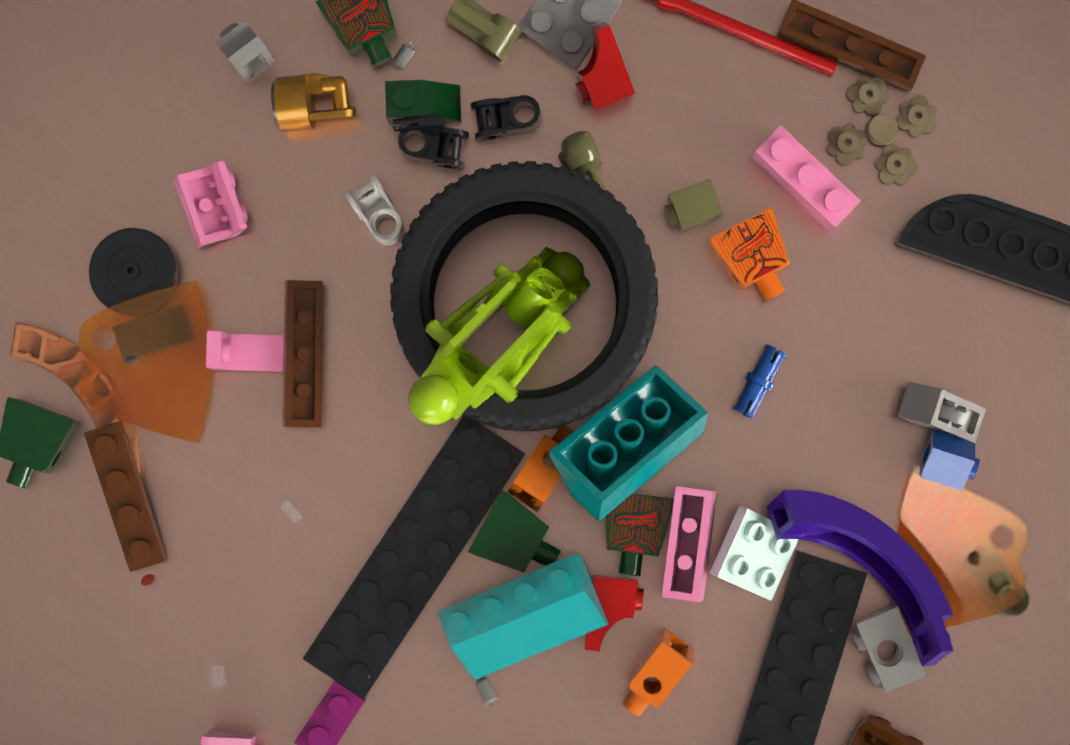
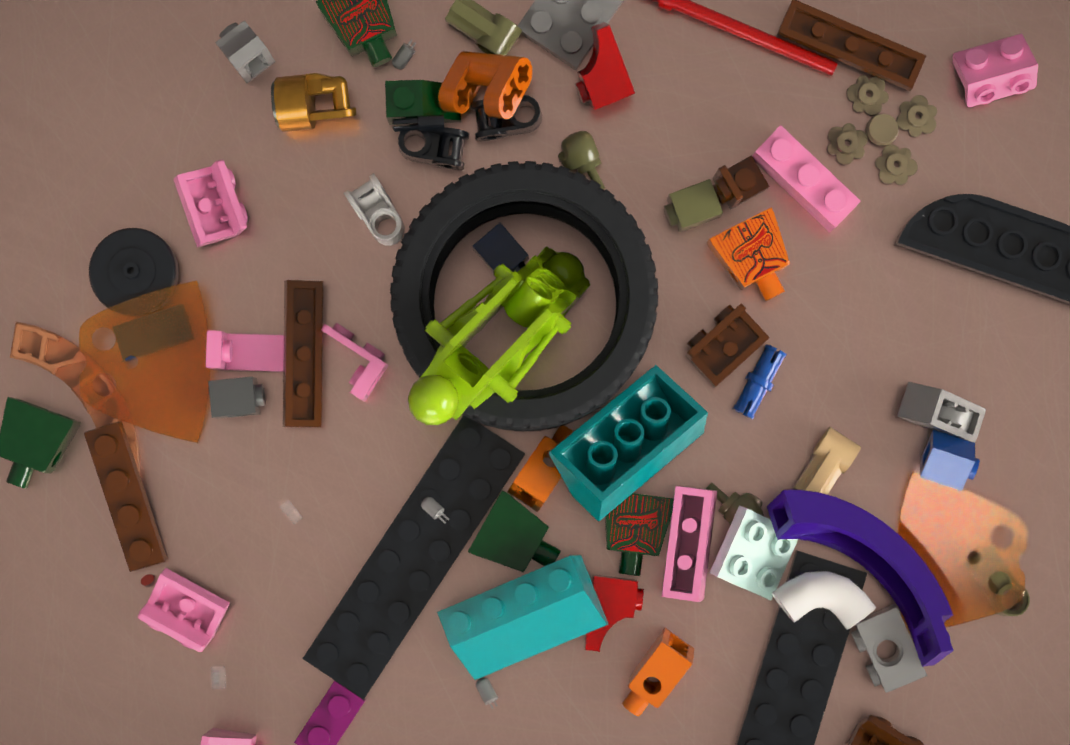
none -> bright pink bracket [137,568,230,652]
none -> dark grey brick [208,376,265,419]
none -> bright pink bracket [321,323,389,402]
none -> light grey piece [421,497,449,524]
none -> orange connector [438,51,532,119]
none -> dark blue brick [472,222,529,273]
none -> reddish brown bracket [686,303,770,387]
none -> olive piece [706,483,764,525]
none -> reddish brown bracket [713,155,770,210]
none -> white cylinder [772,571,876,630]
none -> tan piece [793,427,861,495]
none -> bright pink bracket [953,33,1038,107]

